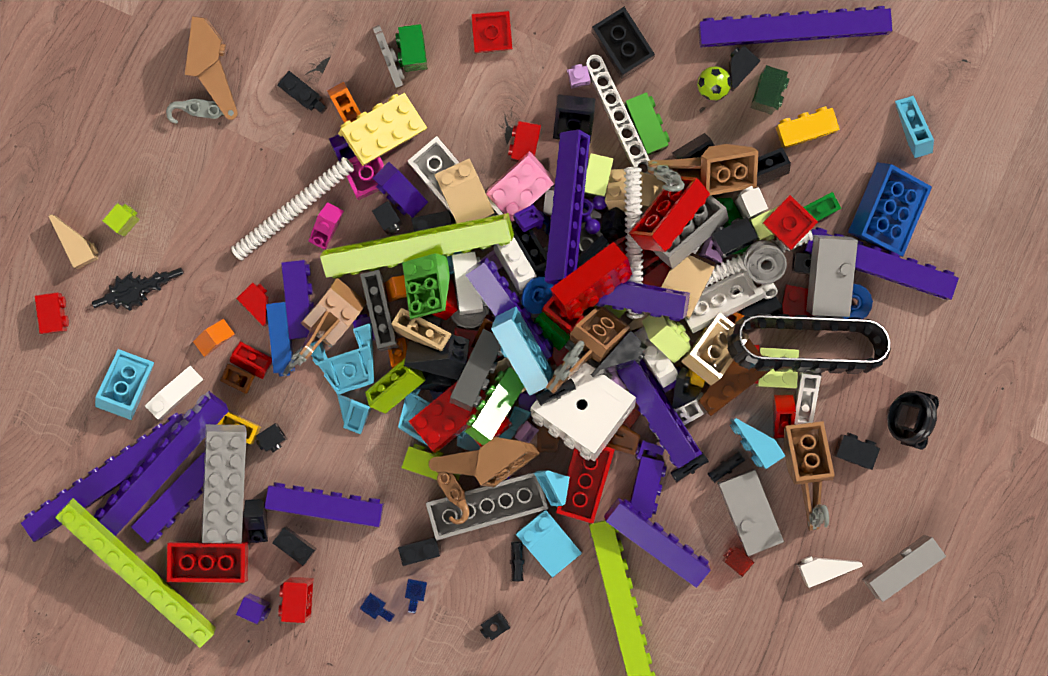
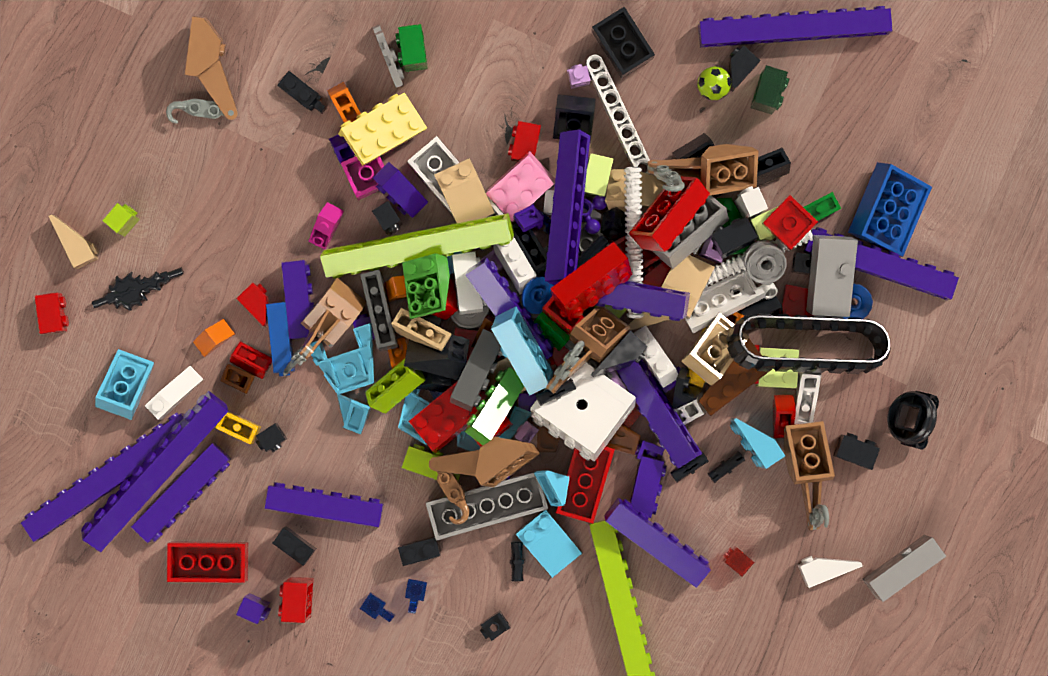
lime brick [55,498,216,648] -> none
light grey brick [201,424,247,543] -> none
white piece [231,157,354,260] -> none
black slope [243,499,268,543] -> none
black brick [411,210,452,232] -> none
red plate [471,11,513,53] -> none
bright green brick [625,92,670,156] -> none
yellowish green brick [642,315,692,363] -> none
light grey brick [717,469,784,556] -> none
yellow brick [775,106,840,149] -> none
medium azure slope [895,96,934,158] -> none

